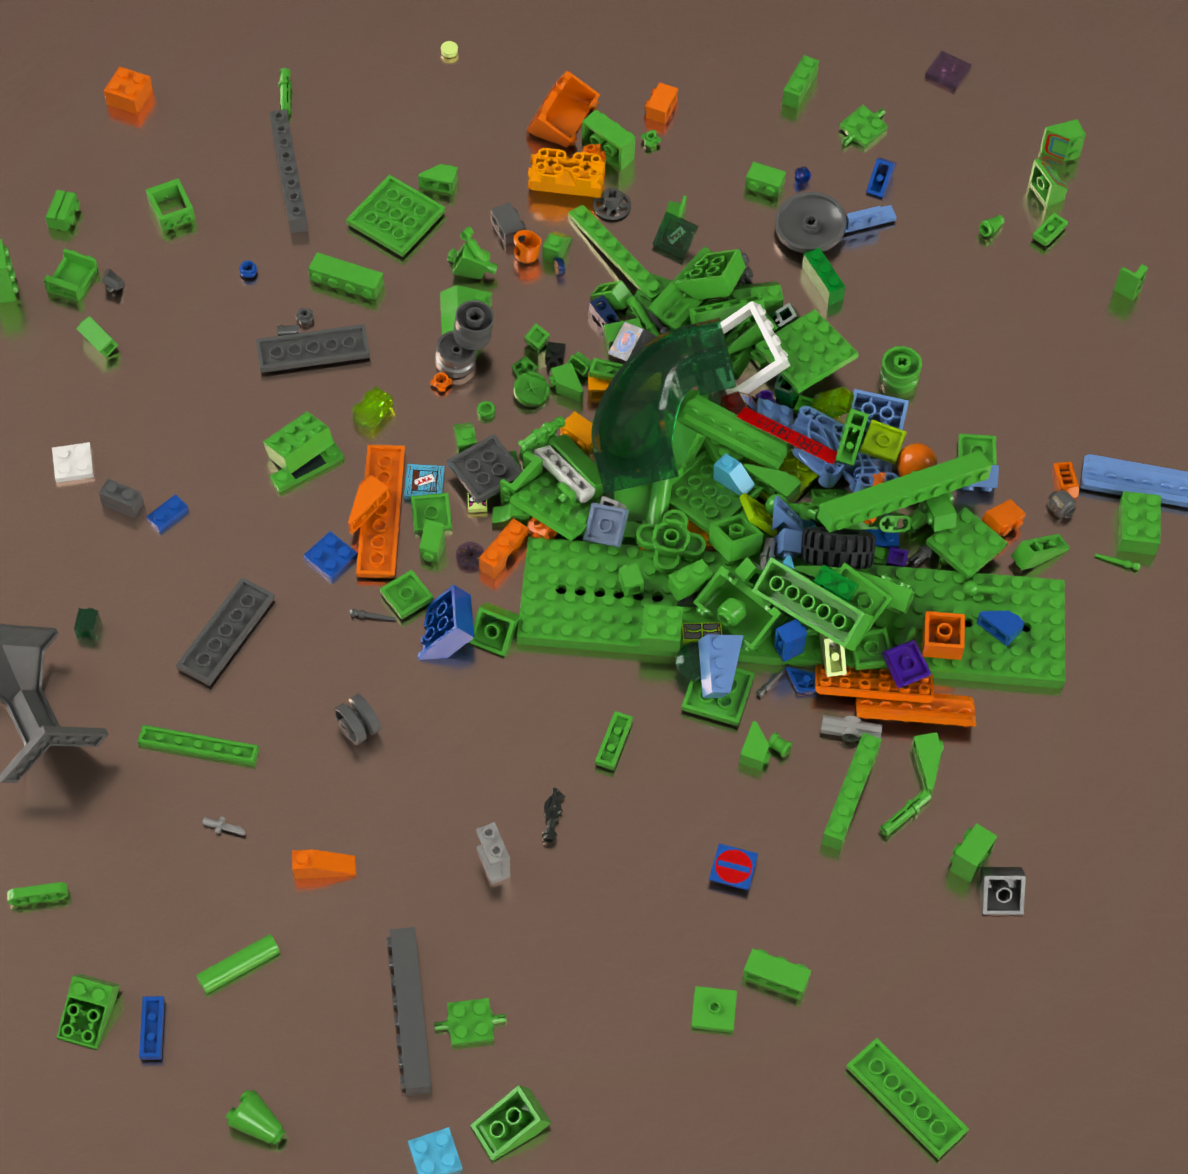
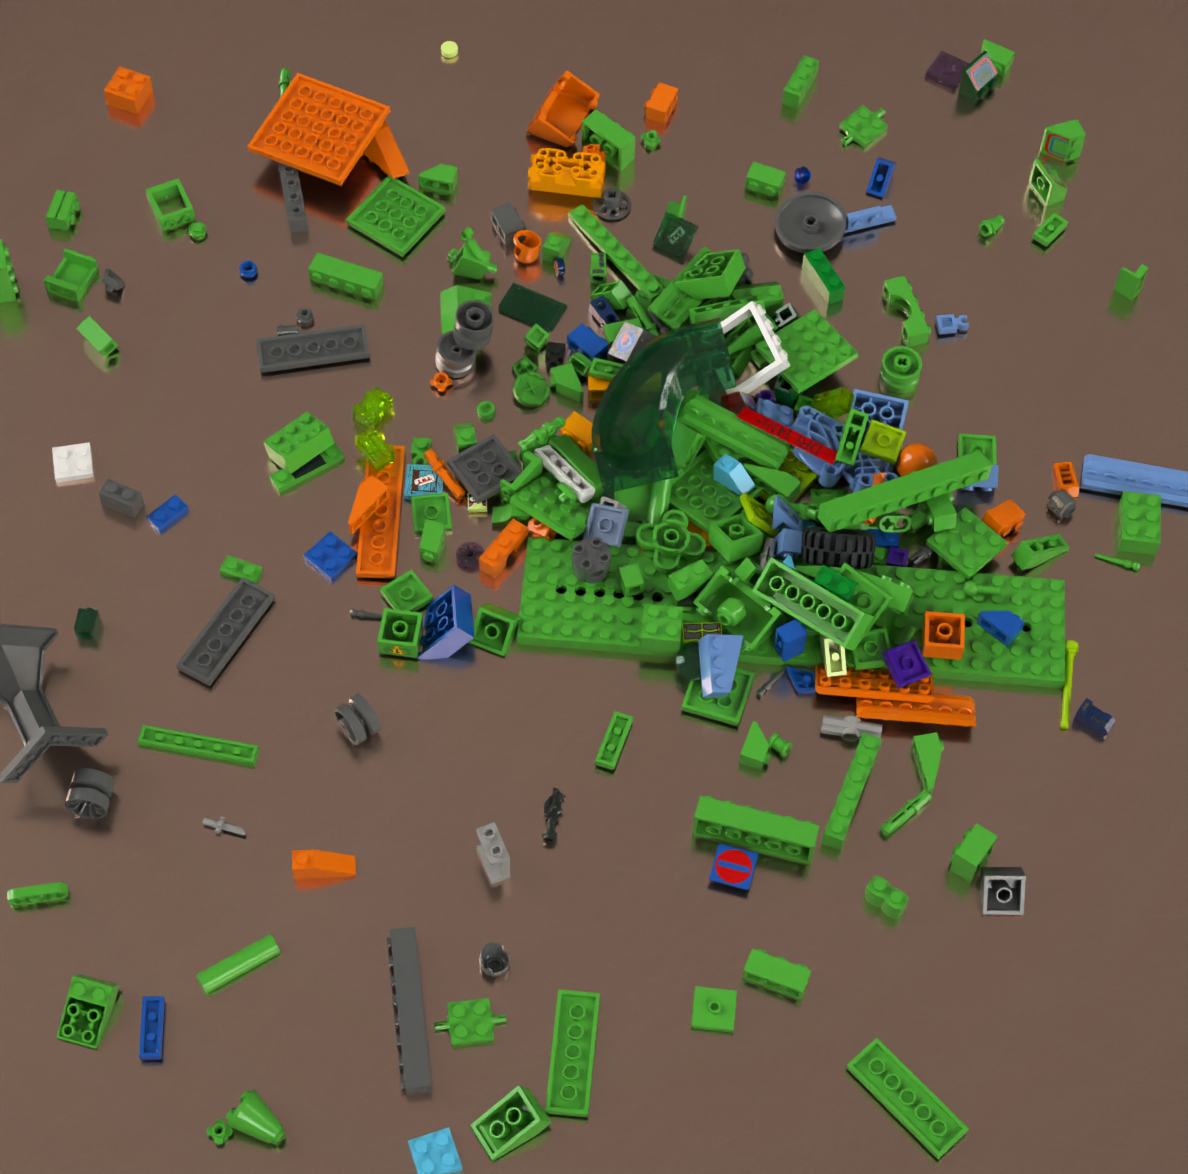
none -> dark grey wheel [64,768,115,819]
none -> bright green plate [188,222,207,239]
none -> bright green plate [206,1119,233,1145]
none -> bright green plate [219,555,263,584]
none -> orange plate [247,73,390,186]
none -> clear neon green brick [354,426,395,471]
none -> orange wedge [362,120,410,179]
none -> bright green brick [377,608,424,658]
none -> bright green plate [411,437,432,465]
none -> orange pin [423,448,466,500]
none -> dark grey hair [479,942,510,977]
none -> clear green window [498,282,568,332]
none -> bright green plate [545,989,600,1117]
none -> blue brick [567,323,608,361]
none -> dark grey brick [572,537,611,583]
none -> bright green leg [590,253,607,285]
none -> bright green brick [692,796,820,864]
none -> bright green brick [864,876,909,919]
none -> bright green arch [883,276,931,347]
none -> medium blue plate [935,314,969,334]
none -> dark green slope [959,50,998,103]
none -> bright green slope [981,39,1015,77]
none -> lime piece [1061,640,1079,729]
none -> dark blue leg [1074,698,1115,736]

